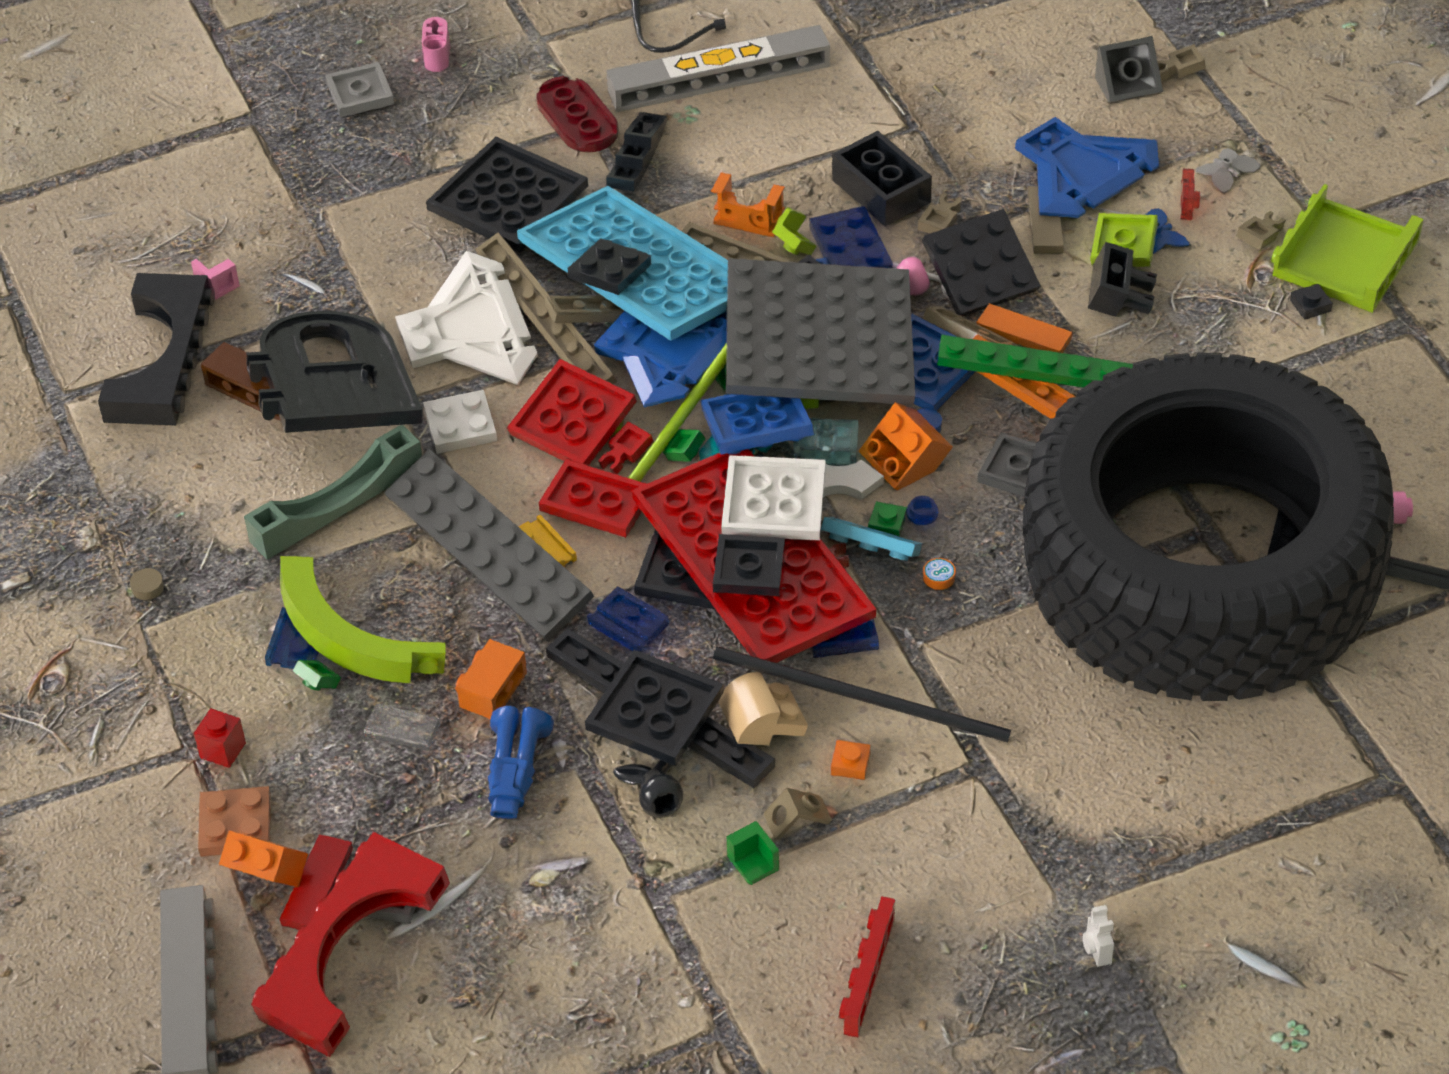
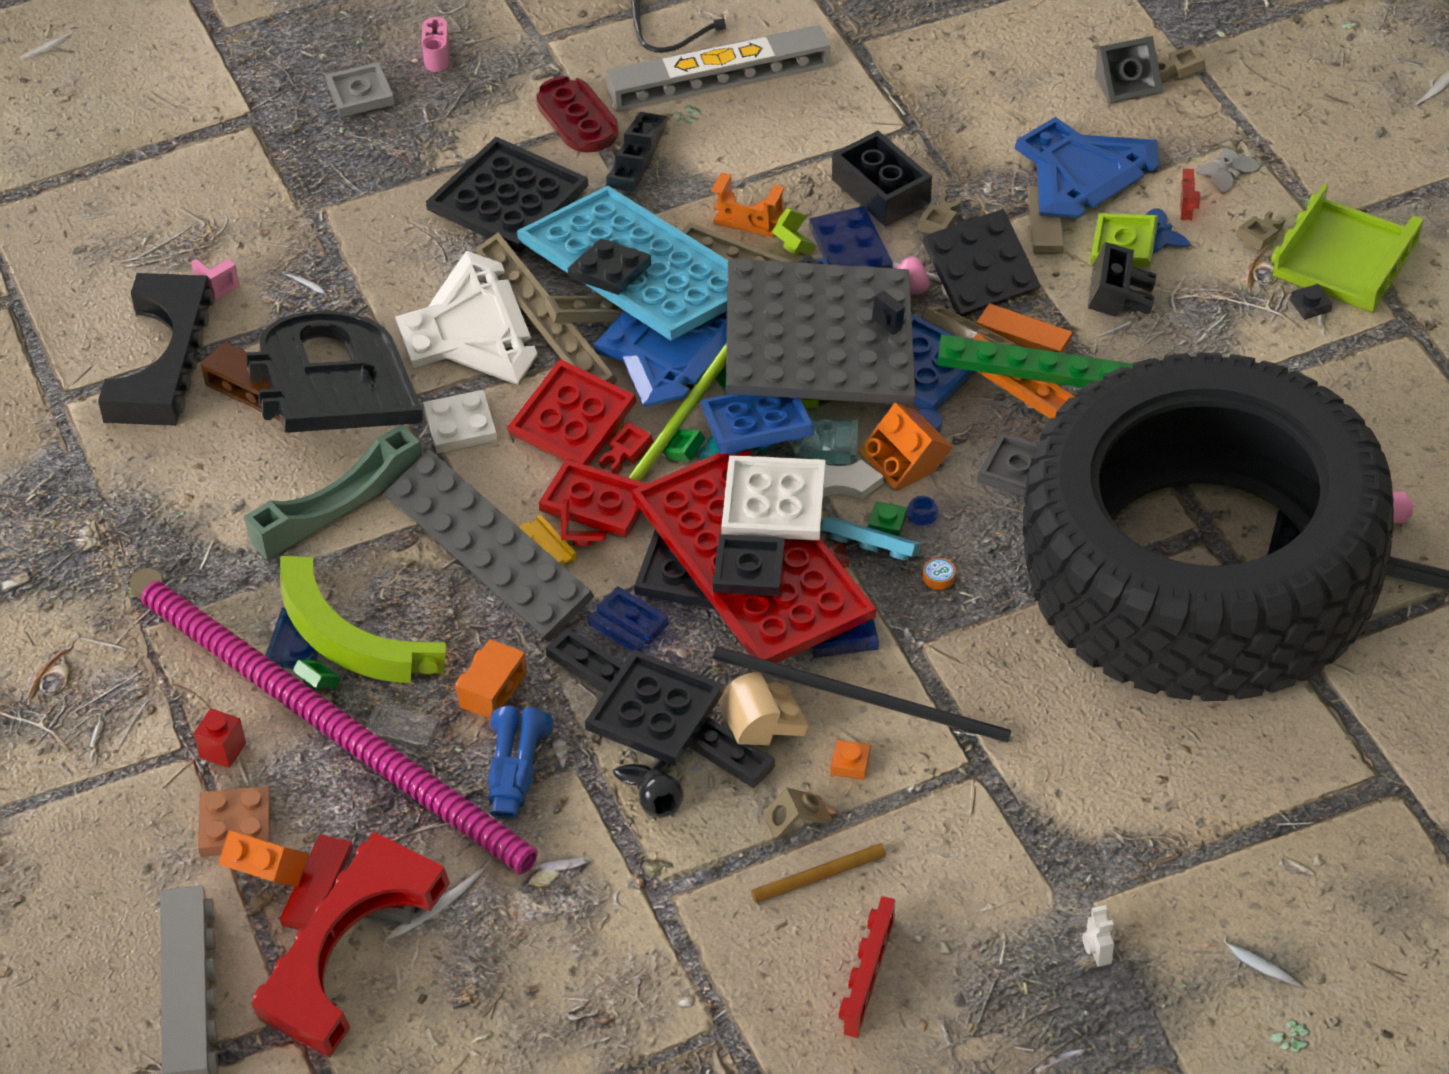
green panel [726,821,780,885] -> none
none -> dark pink piece [141,580,538,875]
none -> red bracket [561,499,607,546]
none -> pearl gold bar [751,843,886,903]
none -> black plate [872,291,906,335]

